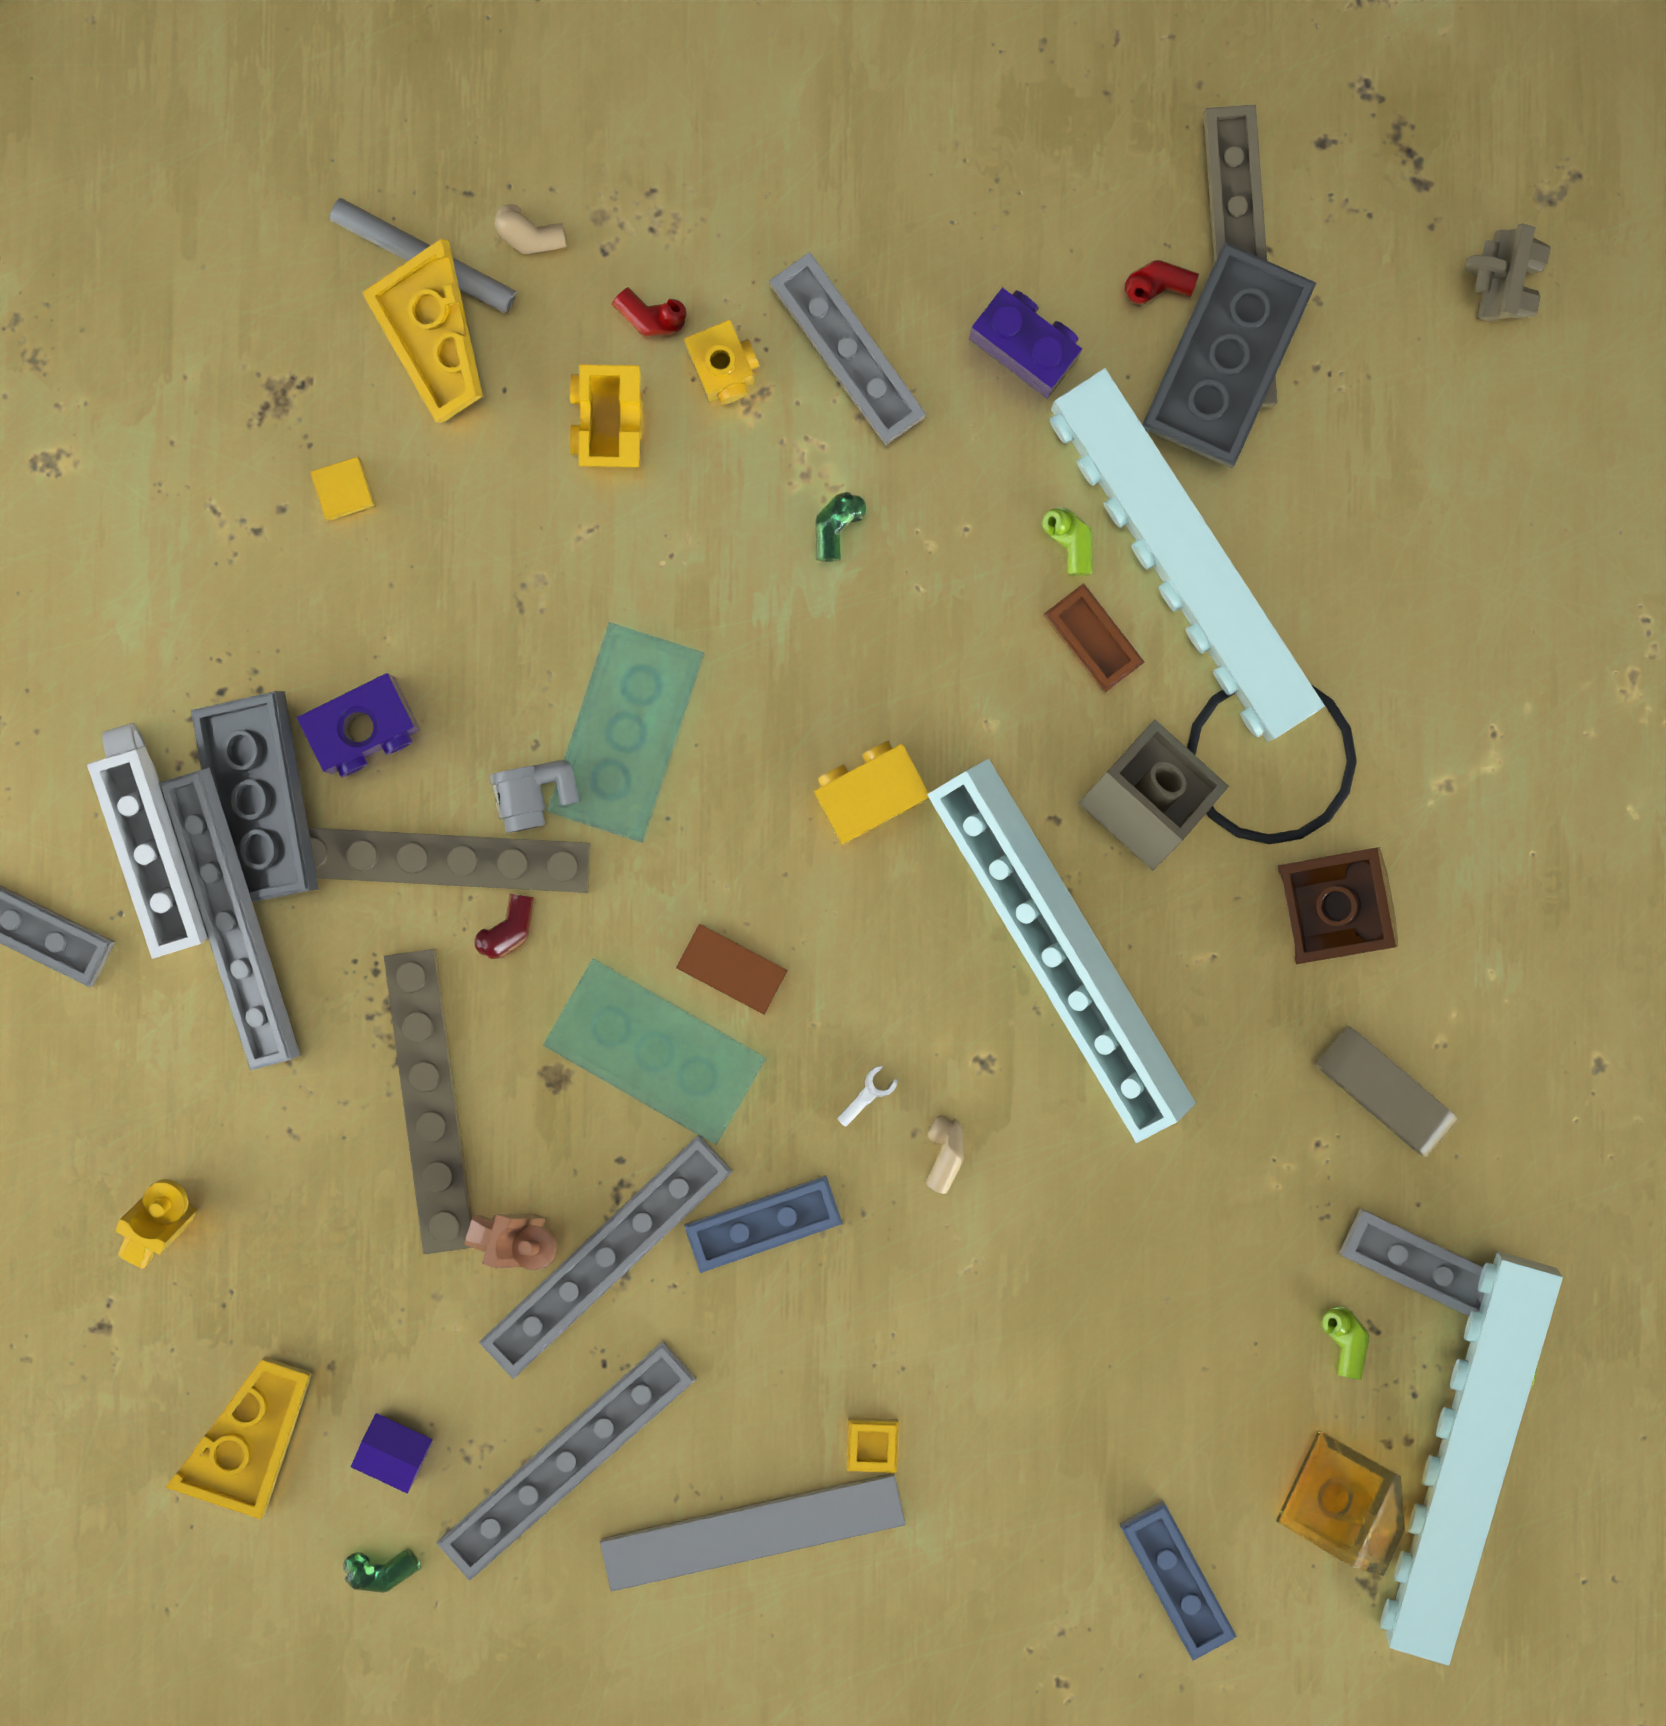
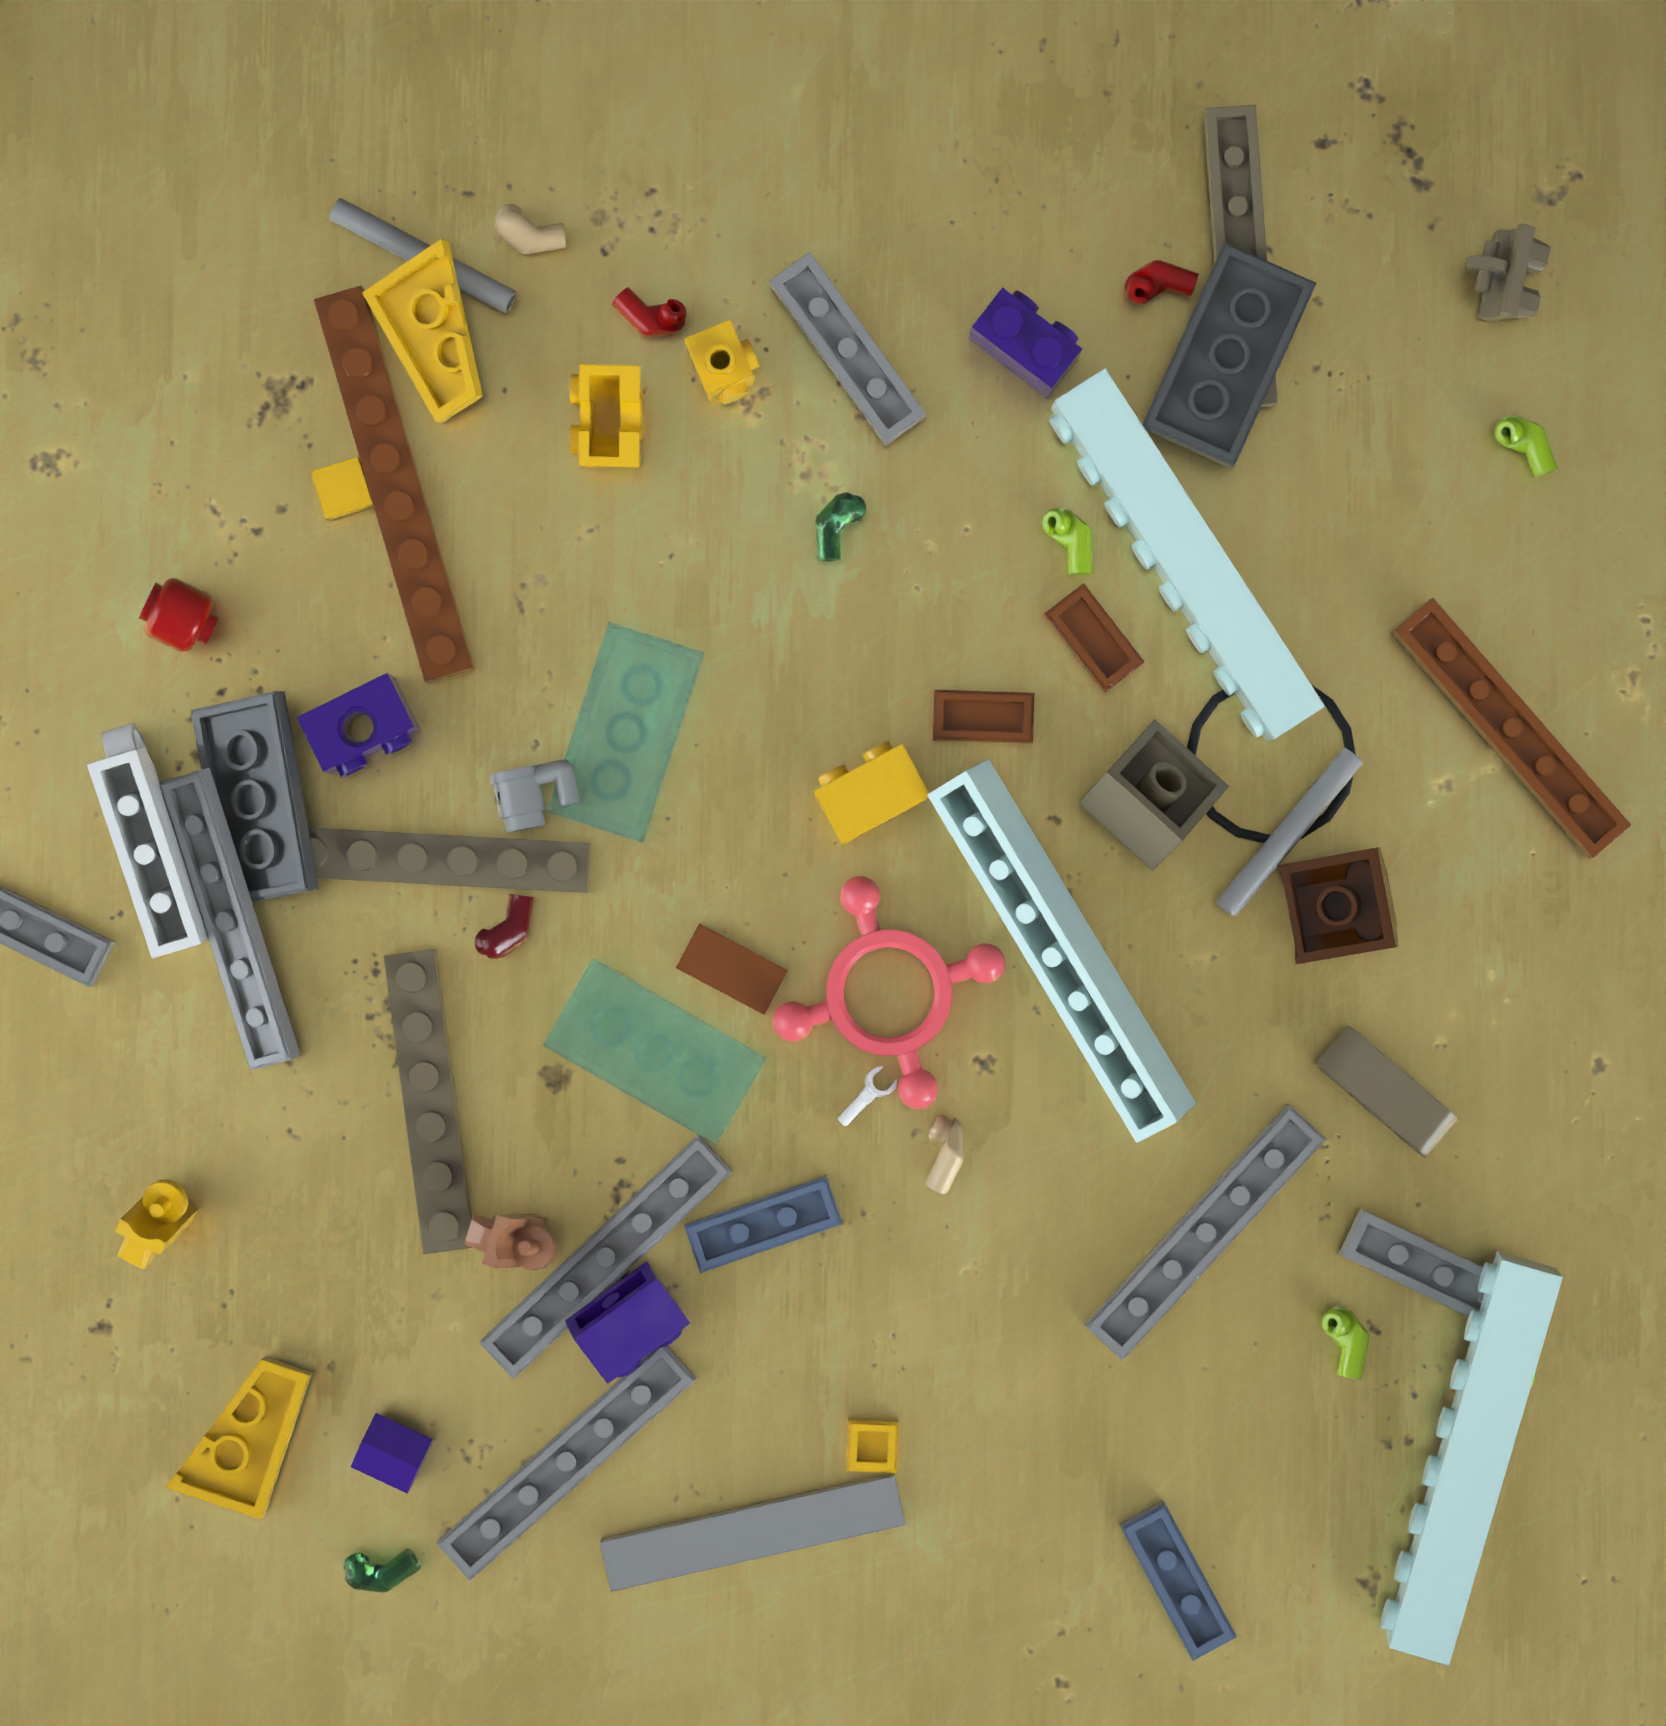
clear yellow slope [1276,1430,1405,1576] -> none
none -> red head [138,578,219,652]
none -> dark orange plate [314,285,475,683]
none -> dark purple brick [565,1261,690,1384]
none -> coral piece [773,876,1005,1109]
none -> dark orange tile [932,690,1035,744]
none -> light grey tile [1084,1104,1326,1361]
none -> light grey piece [1216,748,1363,917]
none -> dark orange plate [1391,598,1631,858]
none -> lime arm [1494,415,1558,478]

